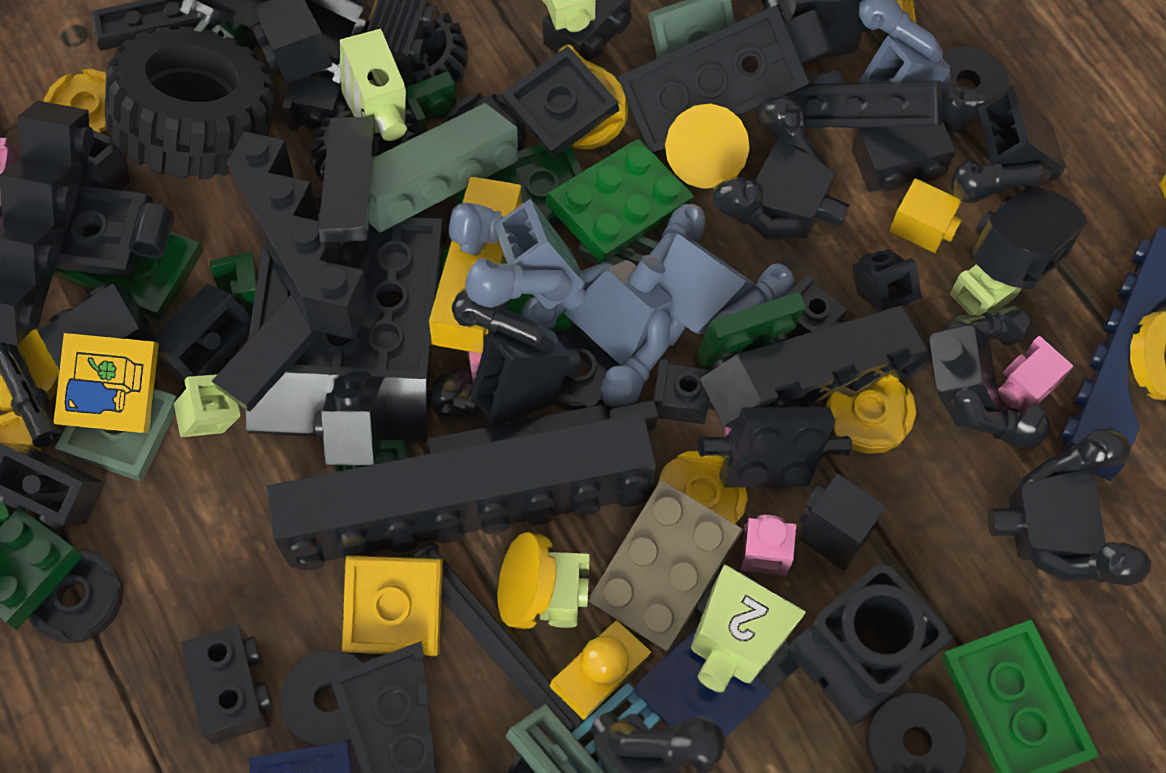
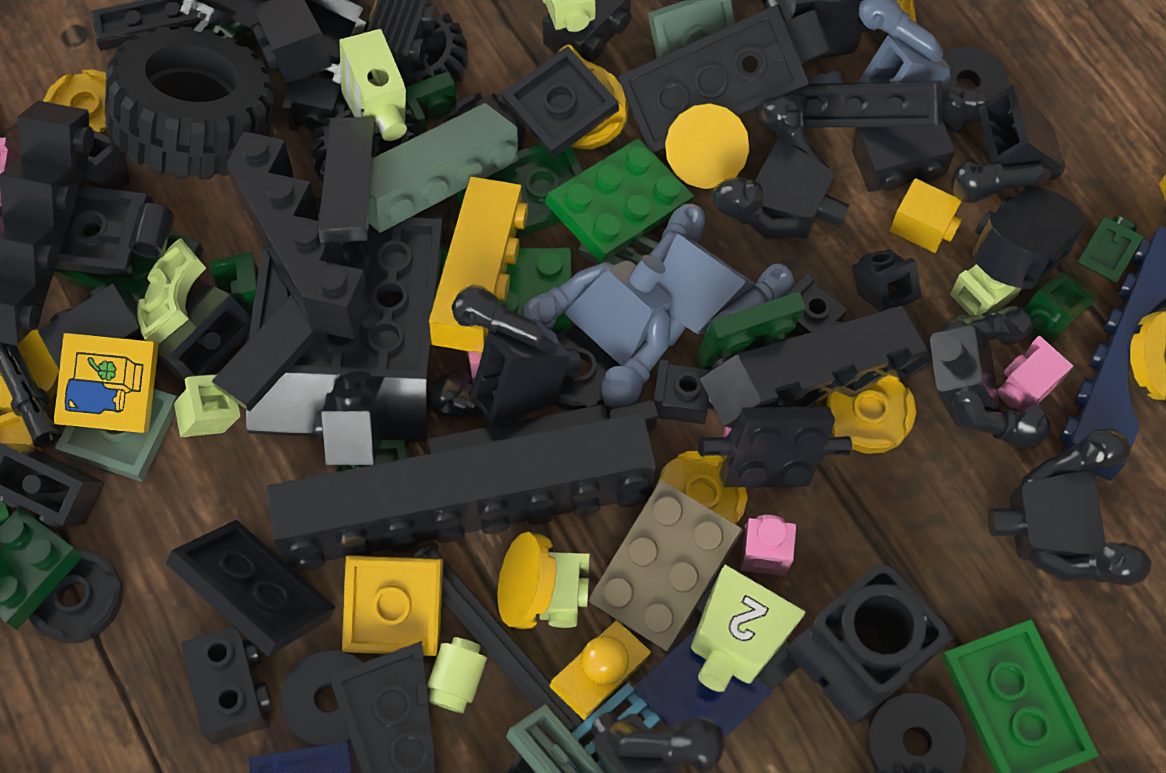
sand blue torso [449,199,586,310] -> none
black brick [798,473,886,571] -> none
none -> yellowish green tile [137,238,206,343]
none -> black plate [166,519,336,657]
none -> yellowish green brick [427,637,487,713]
none -> dark green bracket [1024,272,1097,345]
none -> dark green bracket [1076,215,1144,283]

